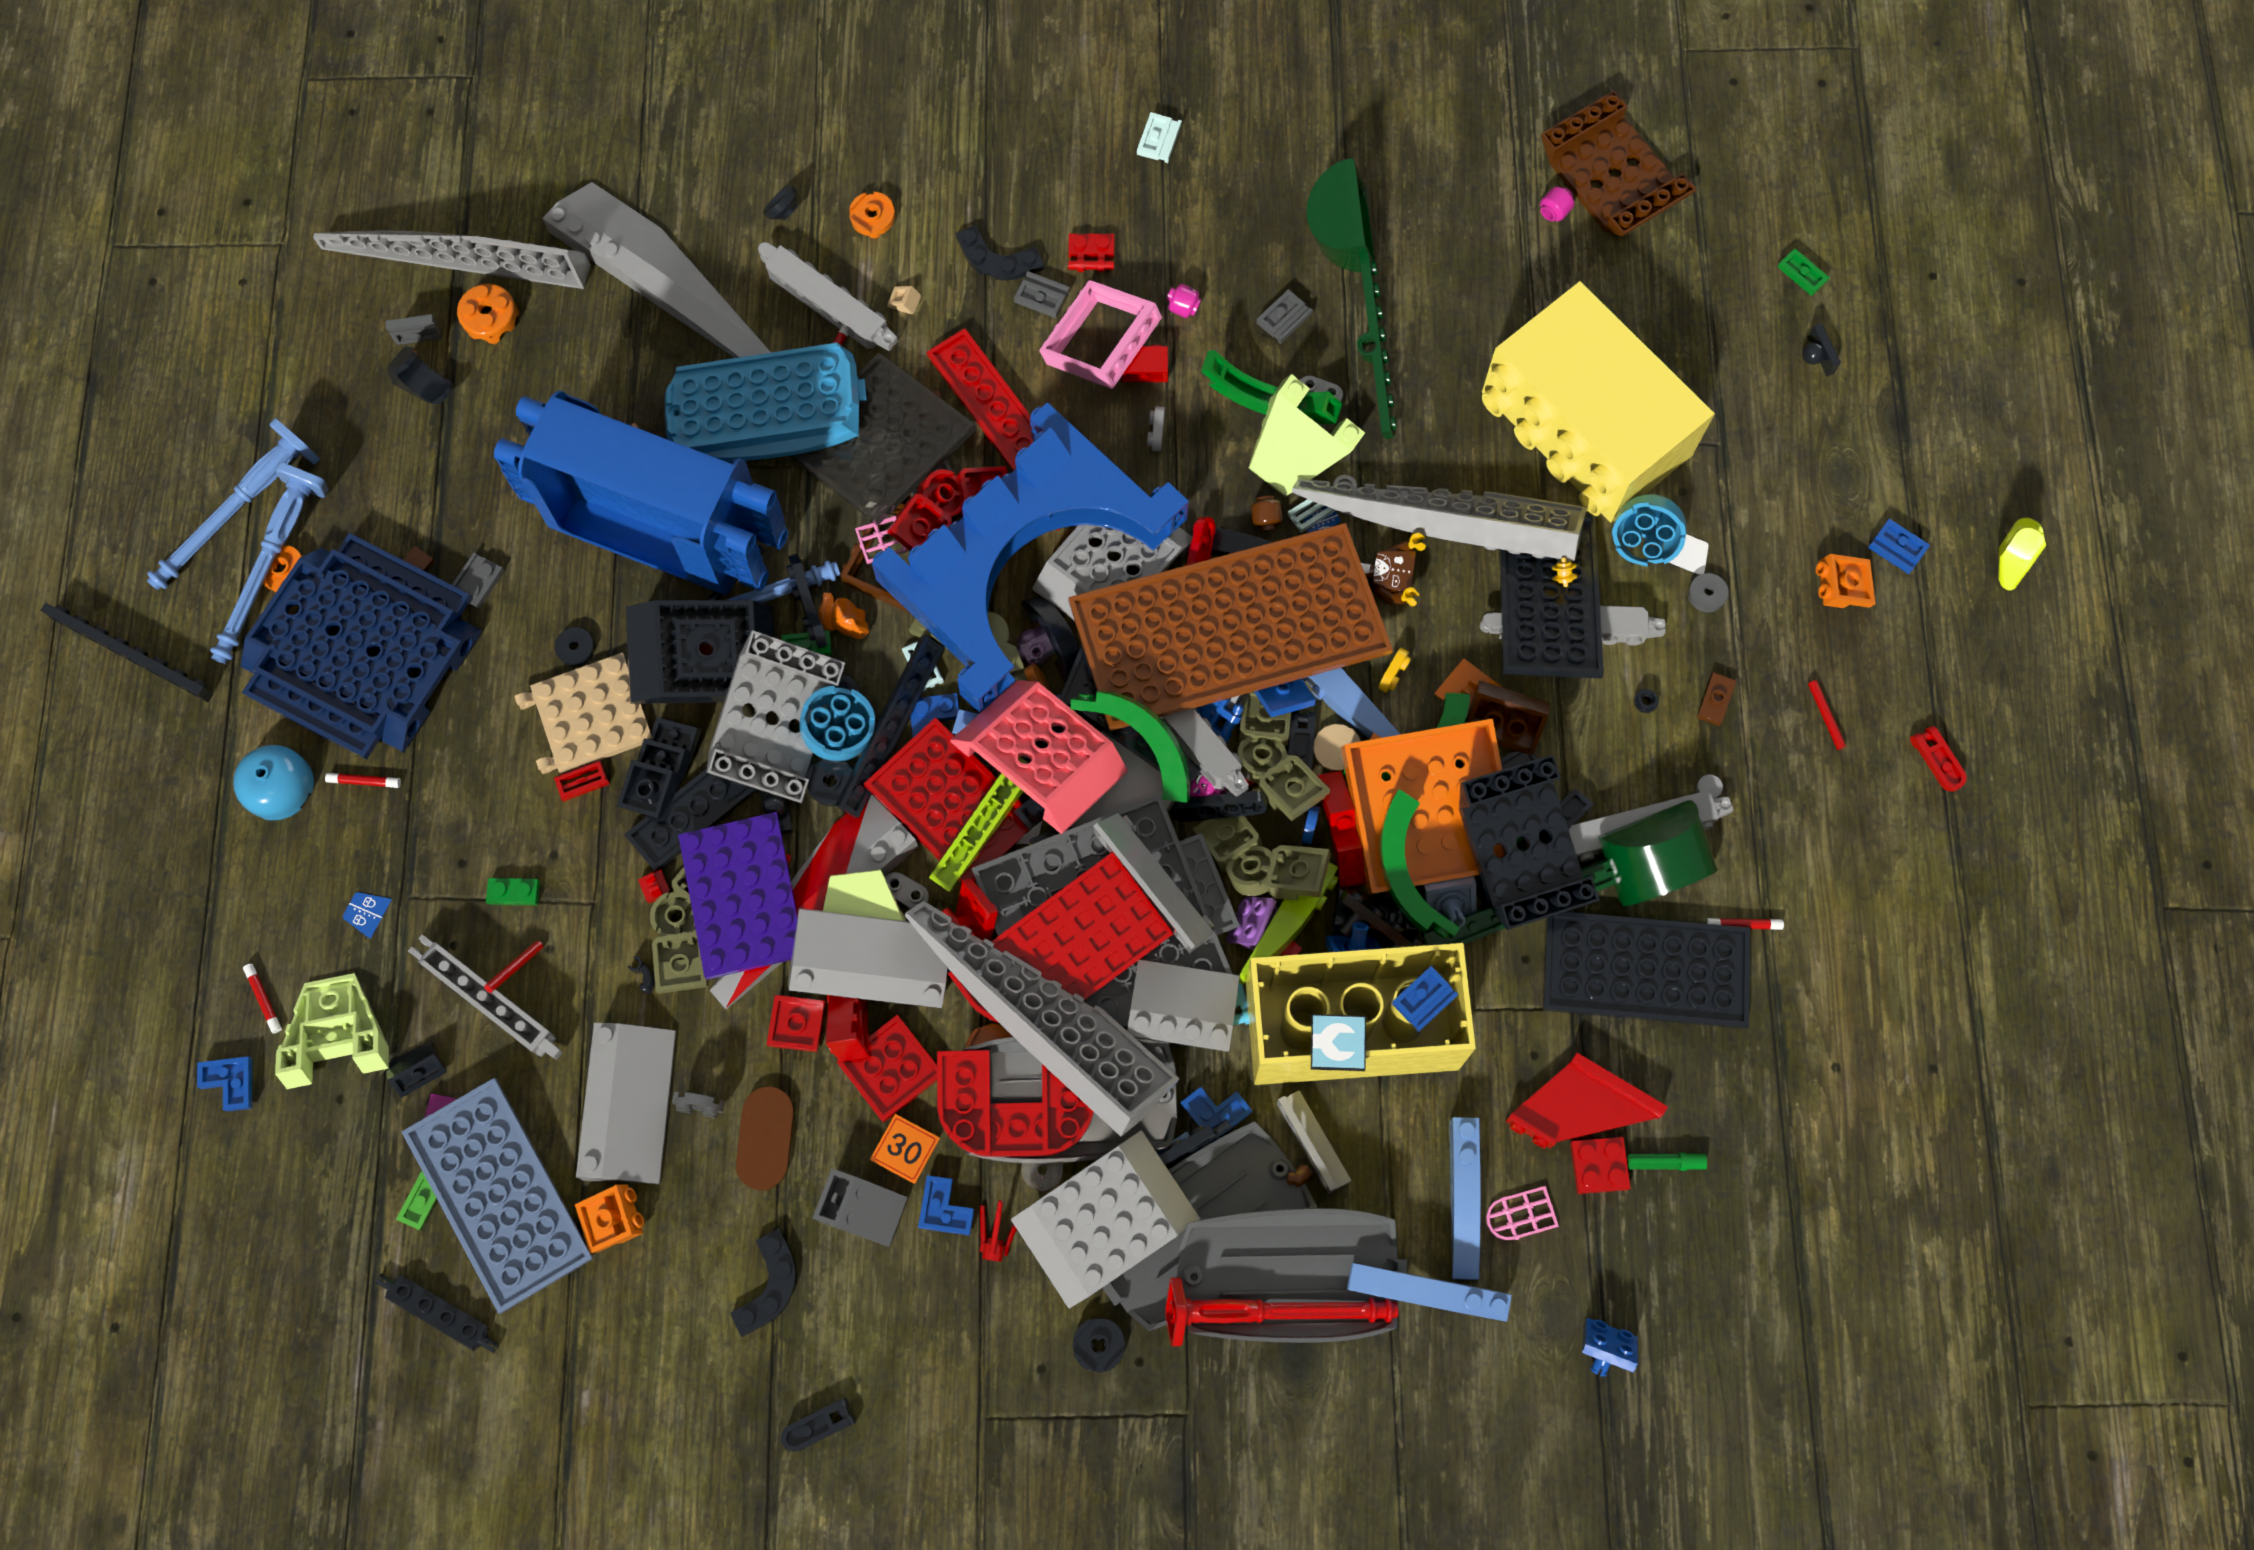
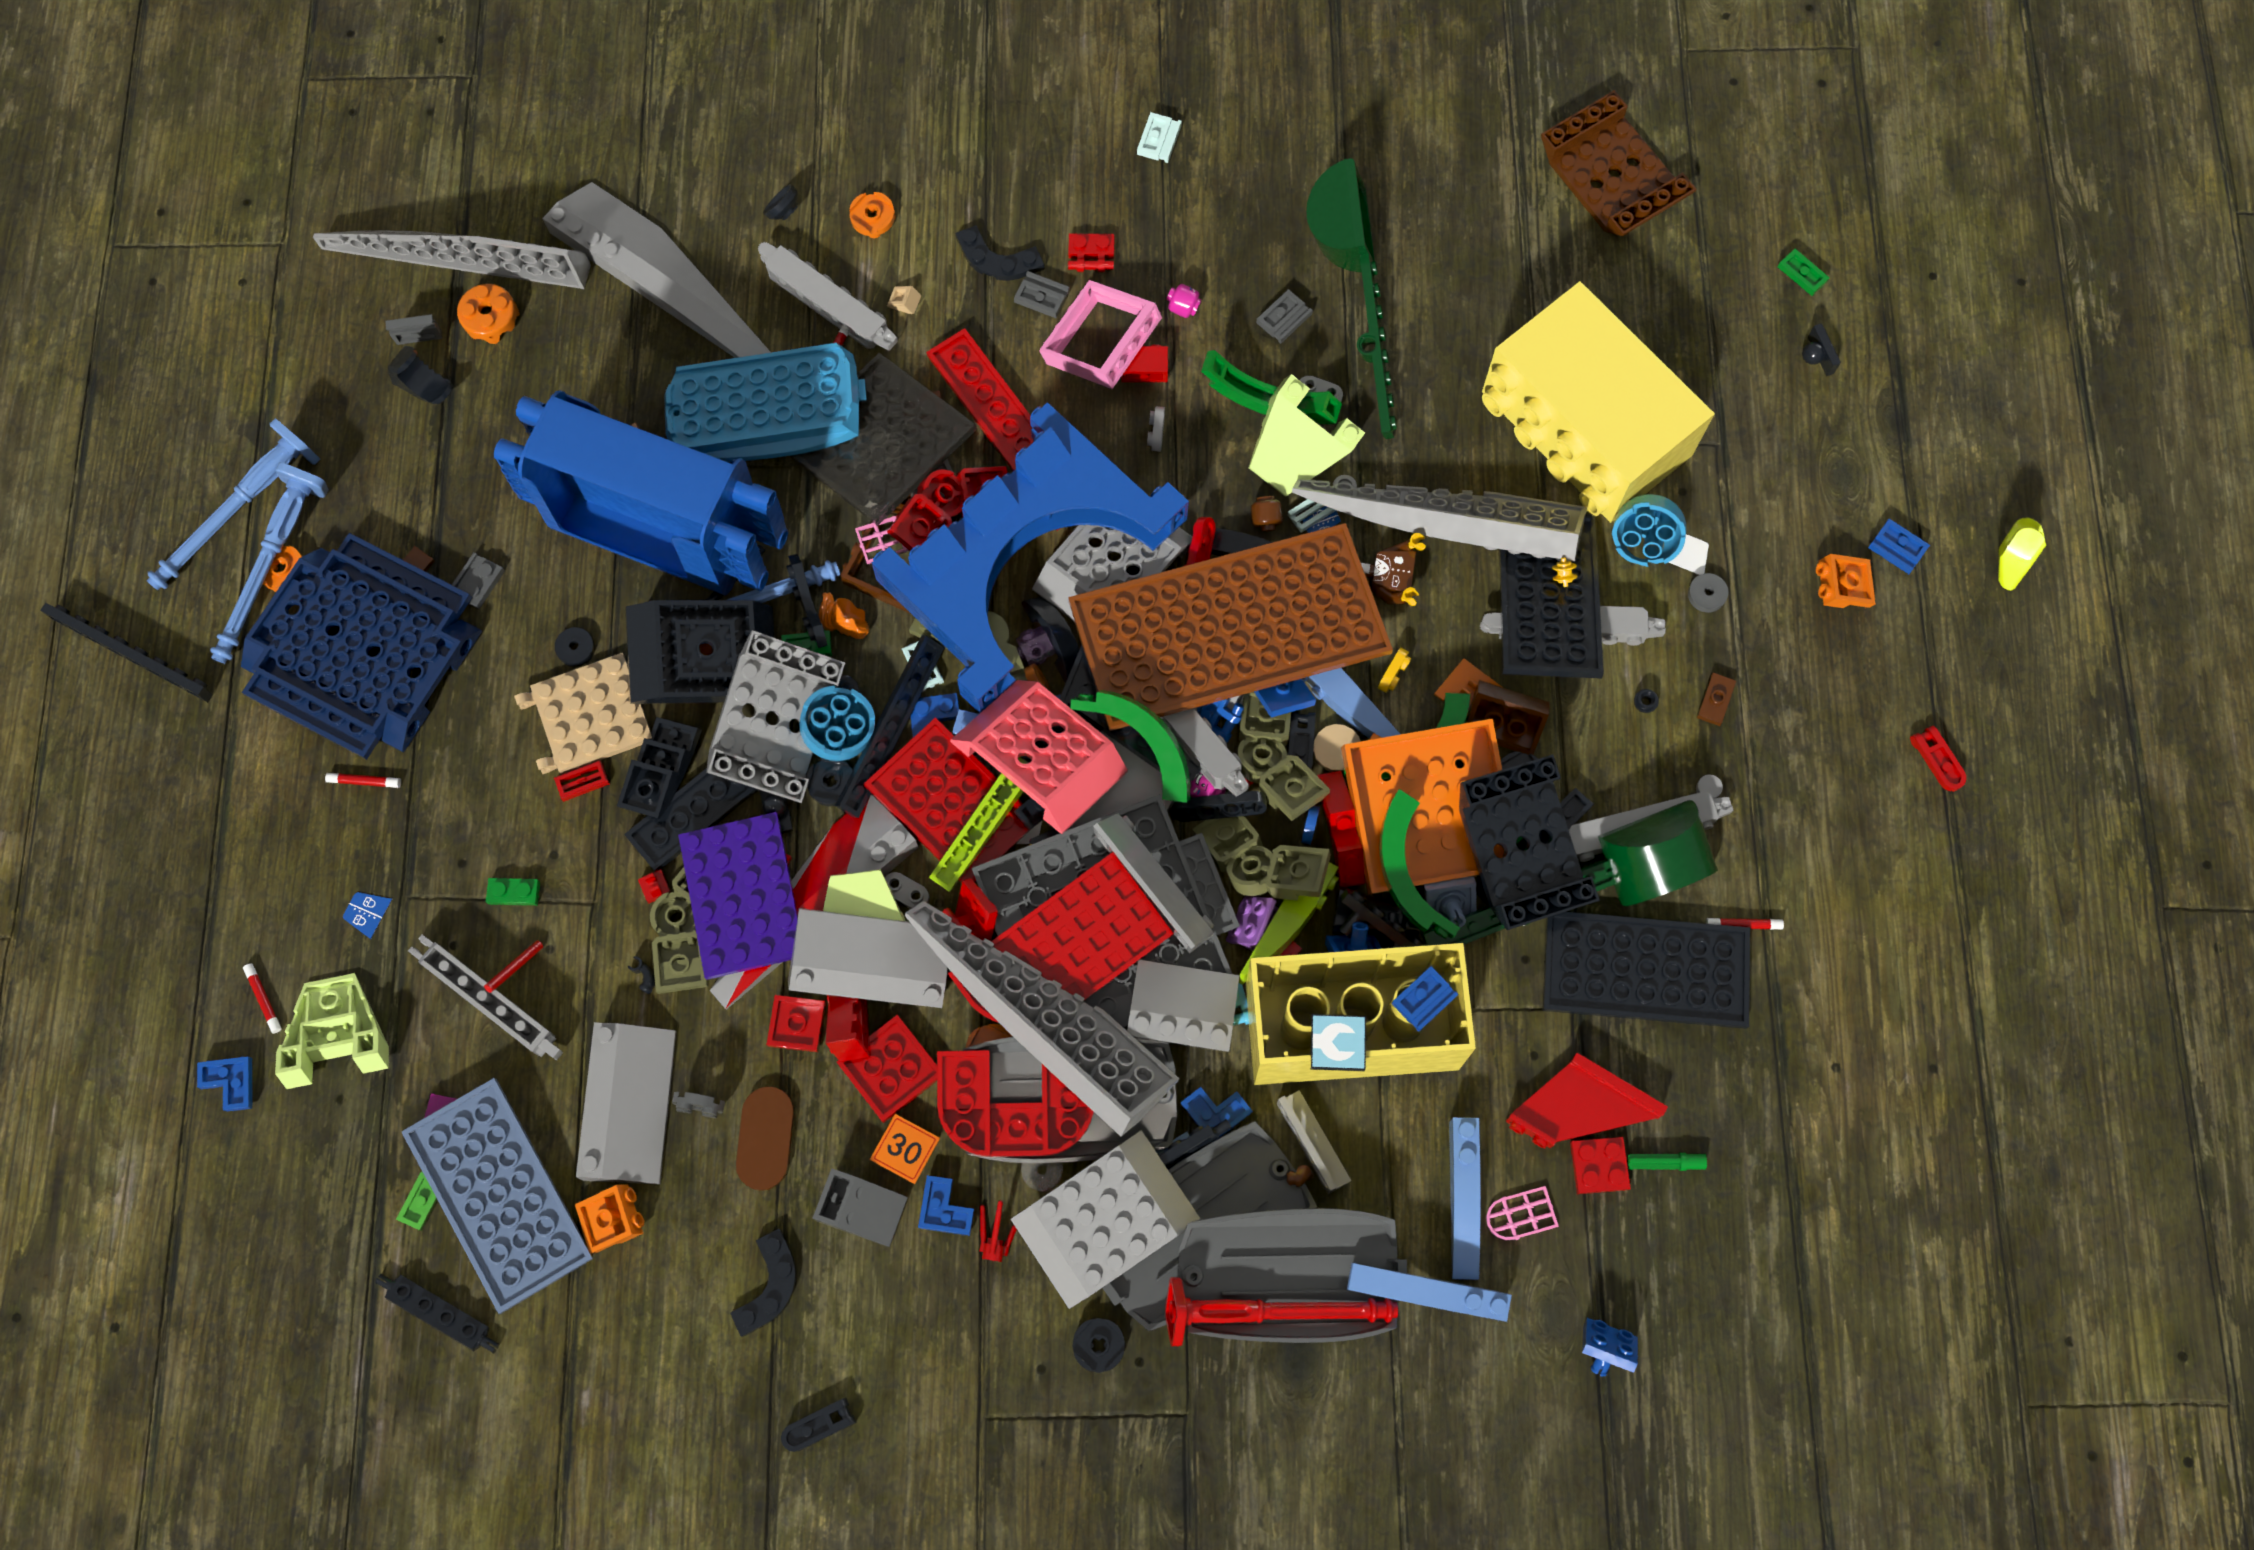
dark azure cylinder [233,745,314,820] -> none
black panel [386,1040,447,1098] -> none
dark pink head [1540,187,1574,221] -> none
red bar [1808,680,1846,750] -> none

